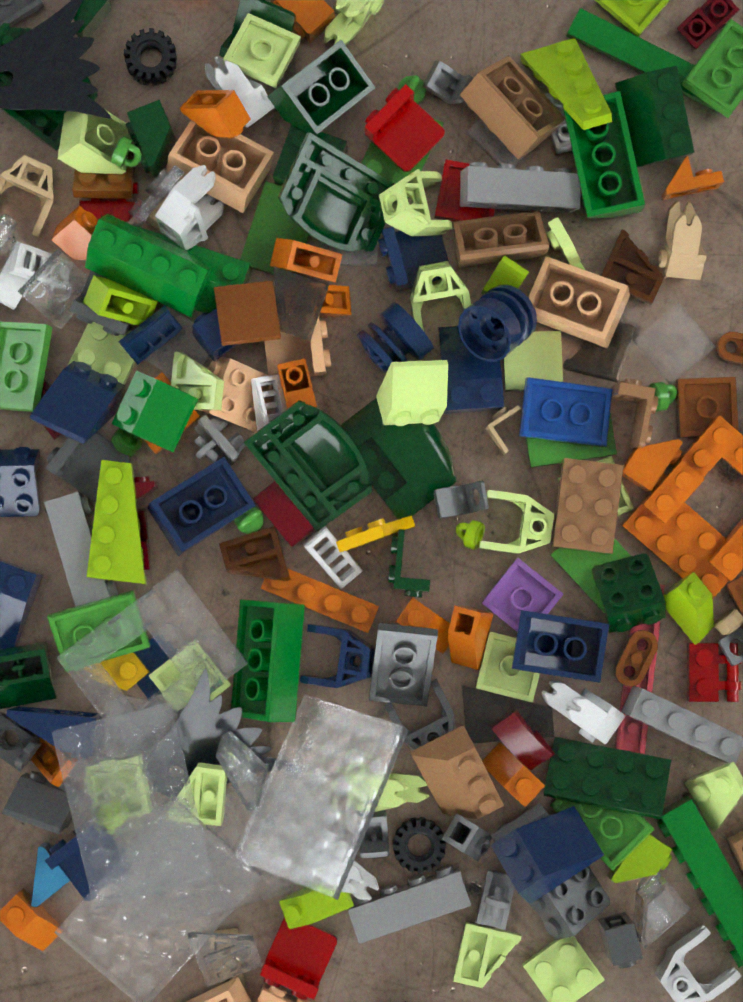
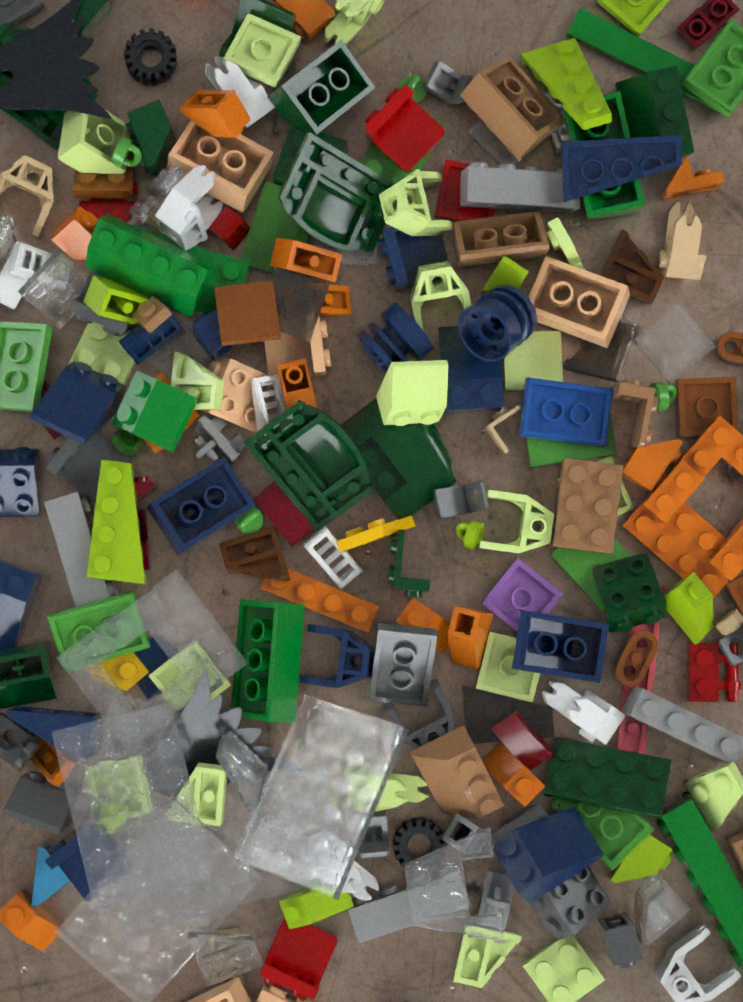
none -> medium nougat plate [131,296,172,333]
none -> red slope [209,207,250,250]
none -> clear wing [404,827,505,944]
none -> dark blue wing [561,135,682,202]

